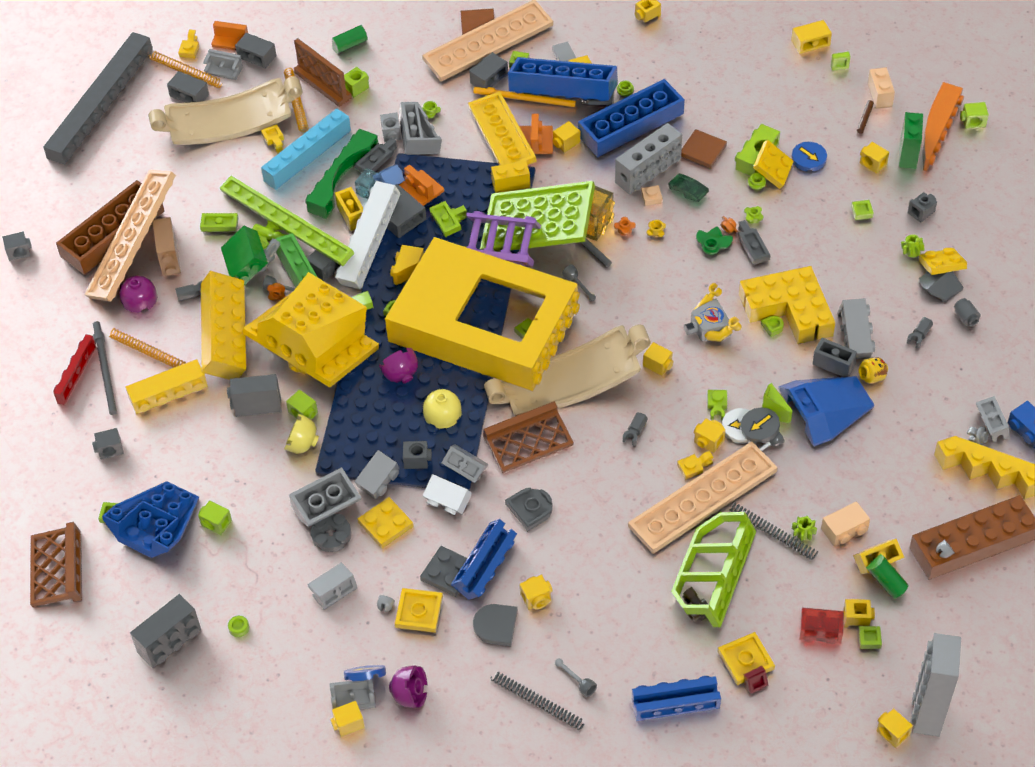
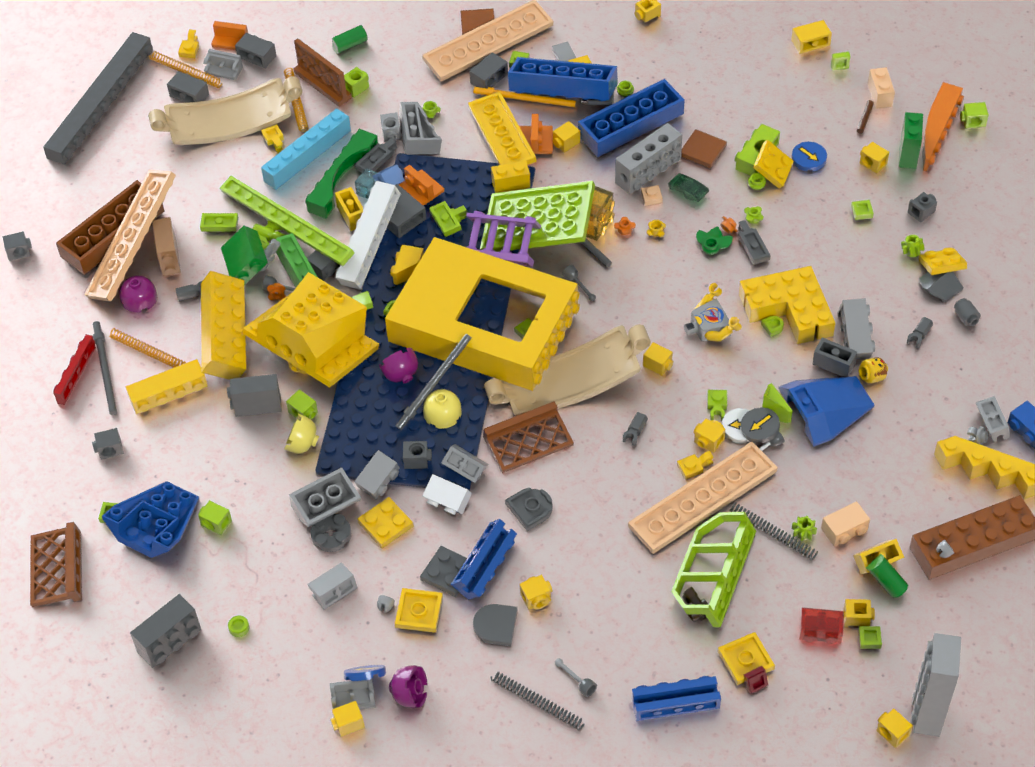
none -> dark grey bar [395,334,472,430]

